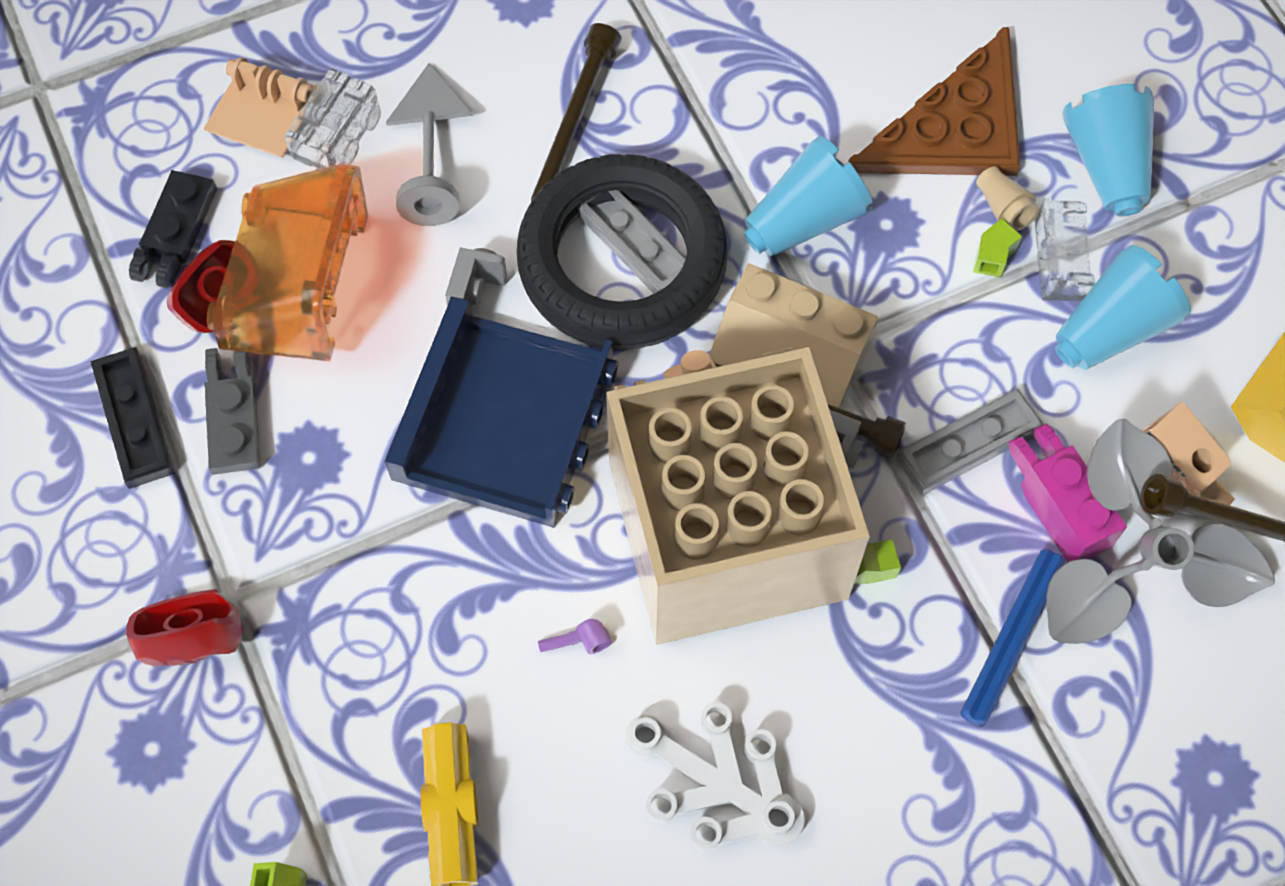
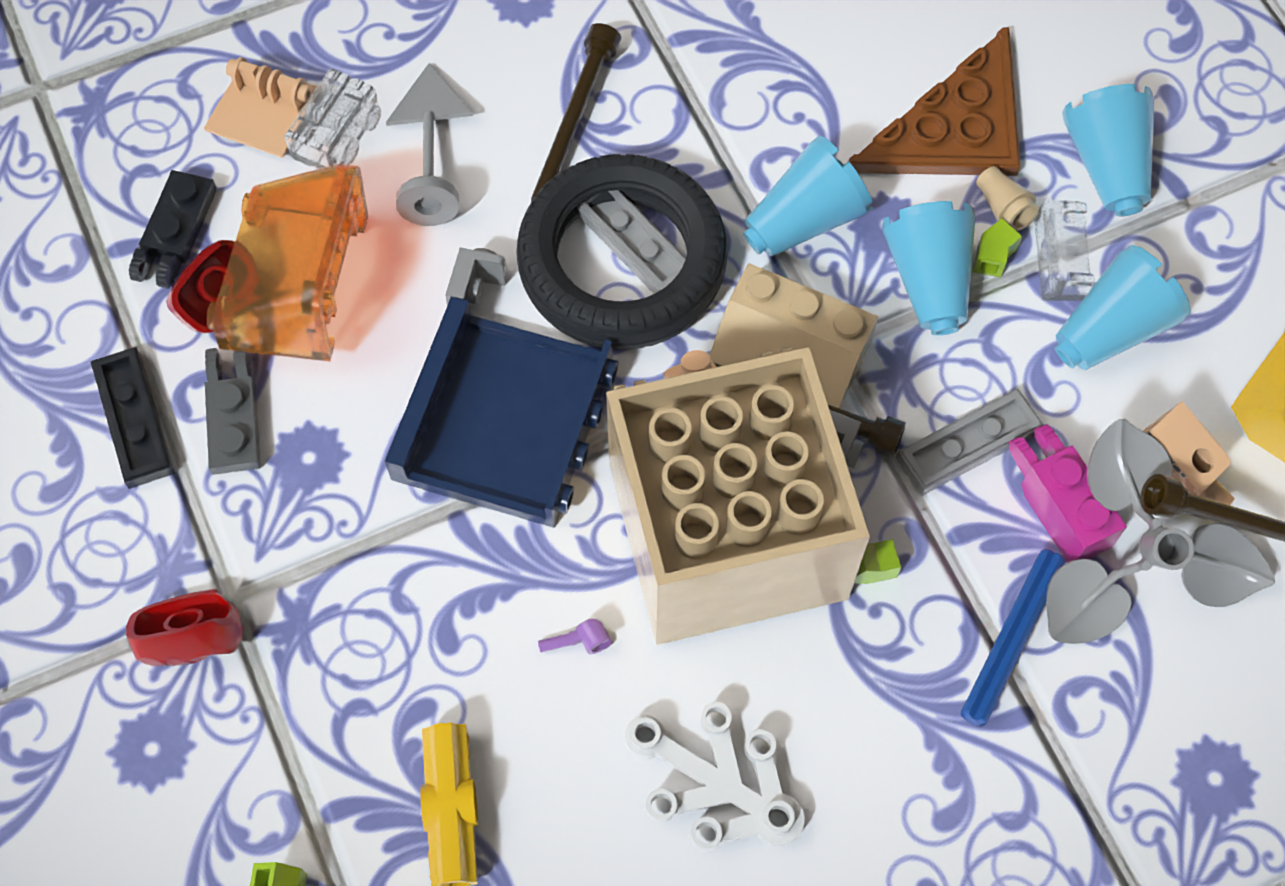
none -> medium azure cone [882,201,976,336]

